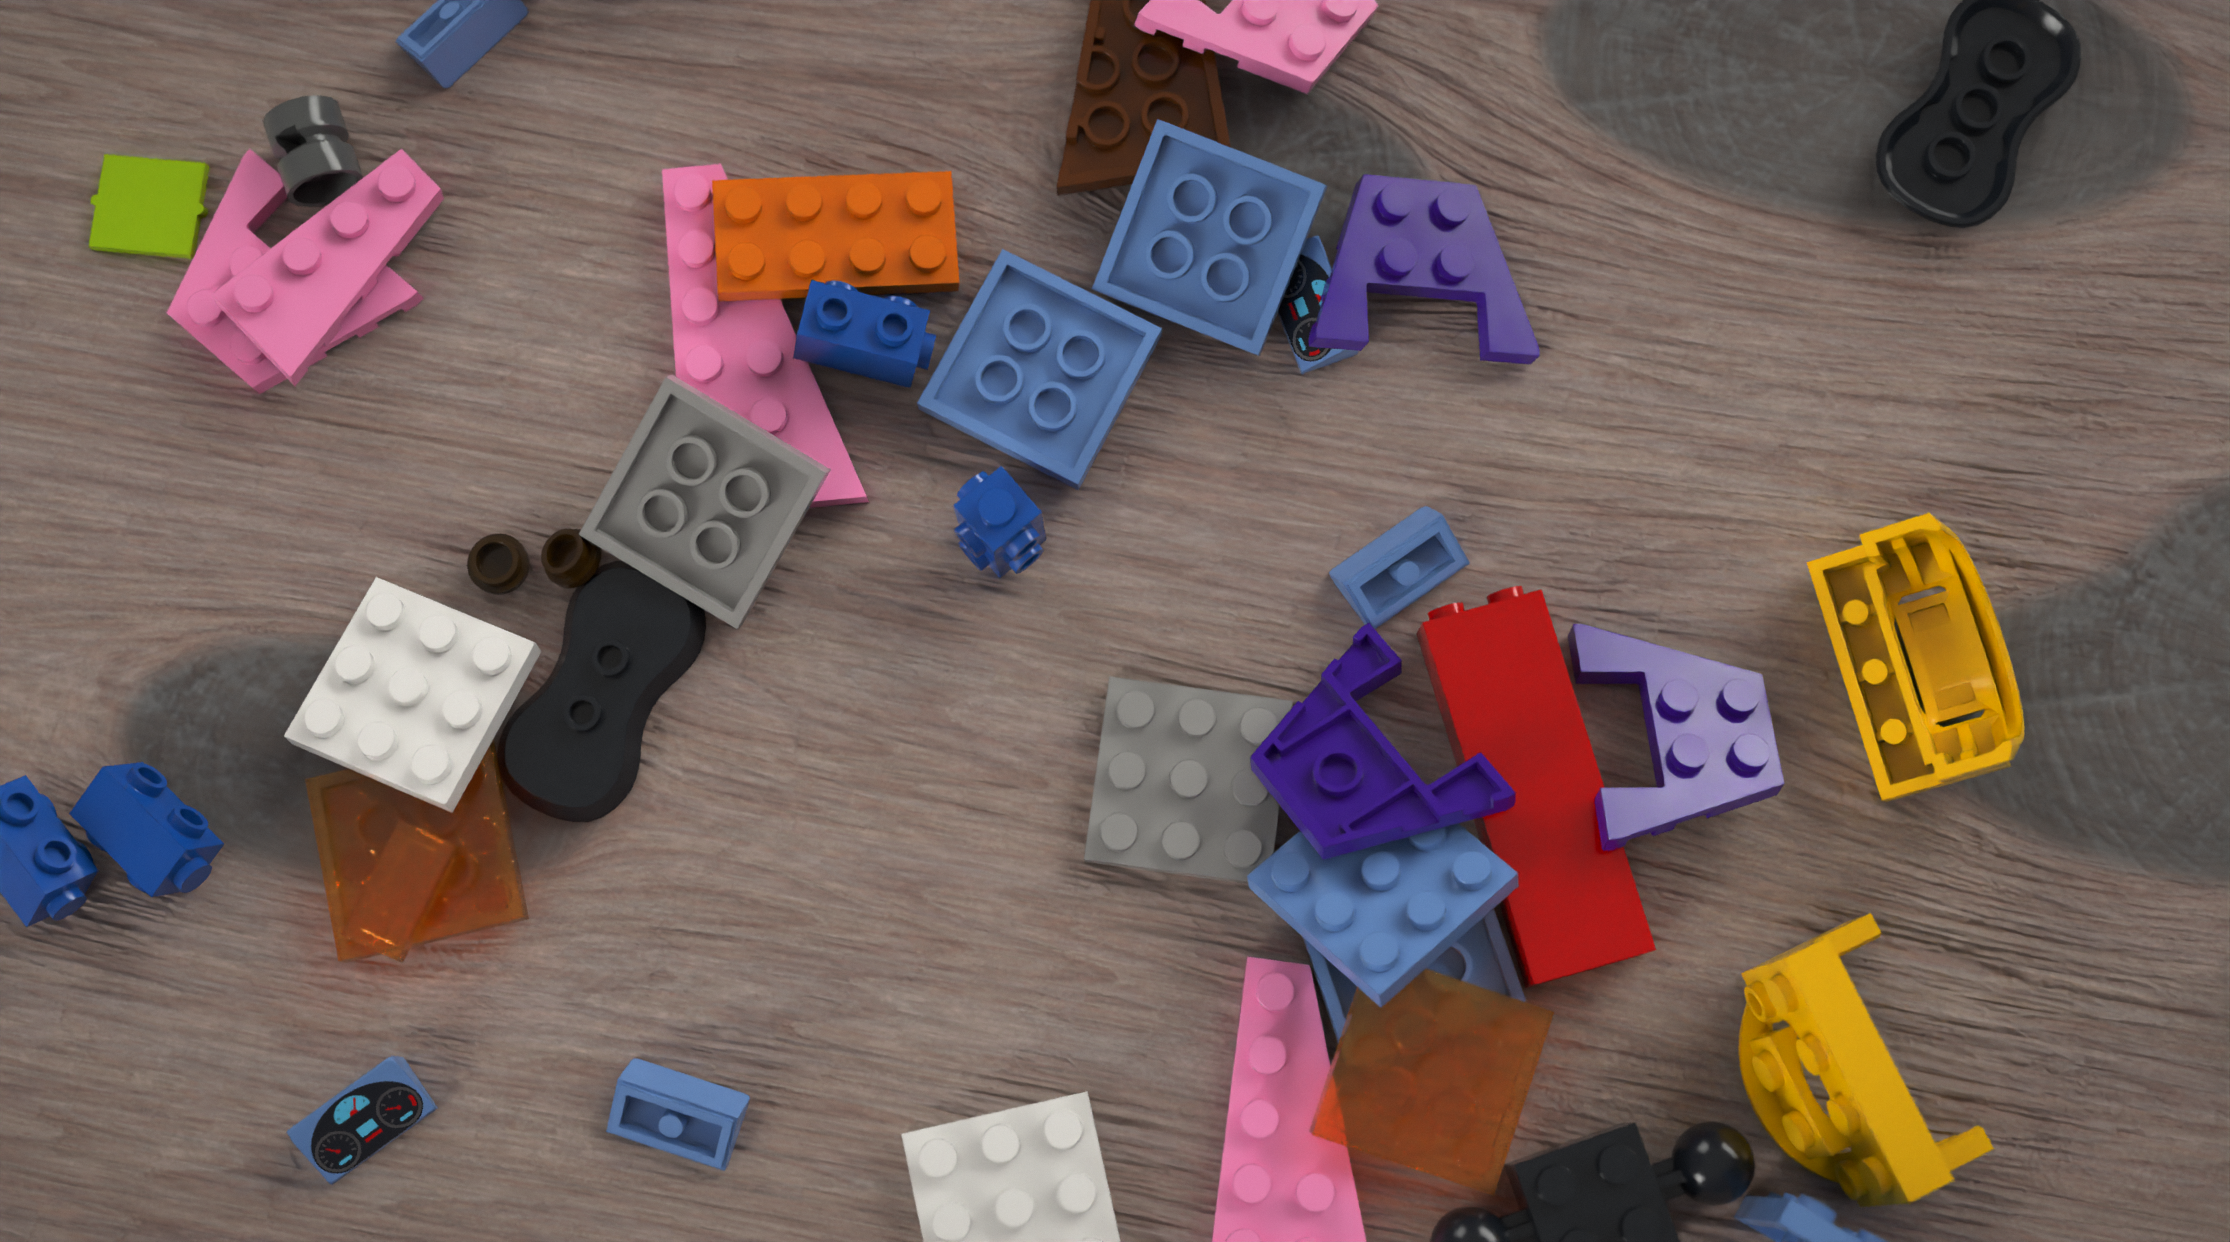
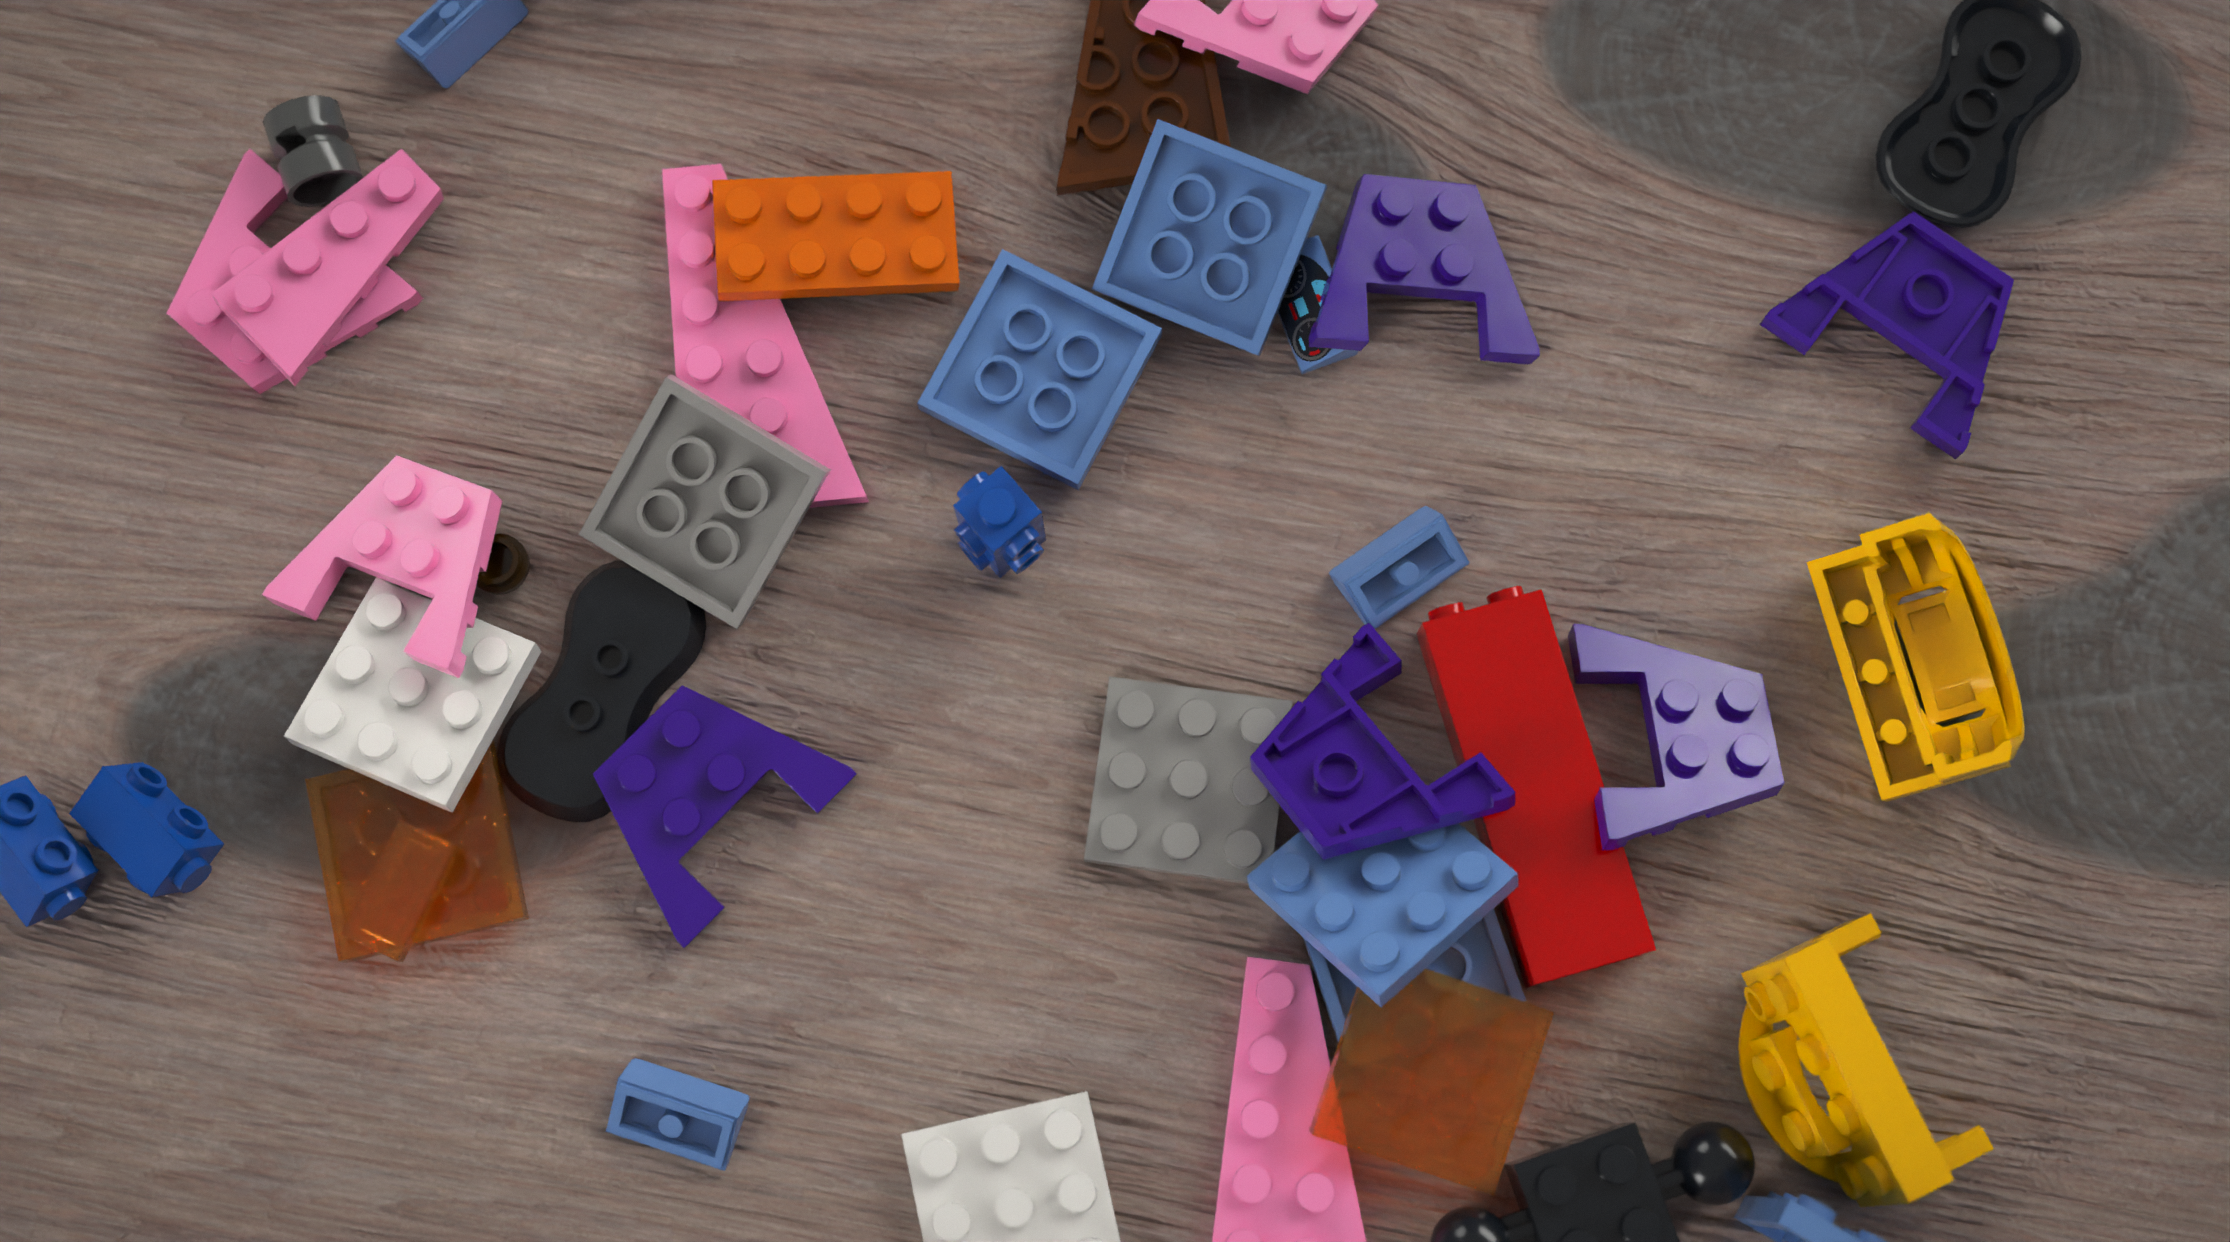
lime piece [88,154,210,259] -> none
slope [286,1056,438,1185] -> none
dark brown plate [541,529,602,589] -> none
blue brick [793,280,936,388] -> none
none -> bright pink wing [262,455,502,678]
none -> dark purple wing [593,685,857,948]
none -> dark purple wing [1759,211,2014,459]

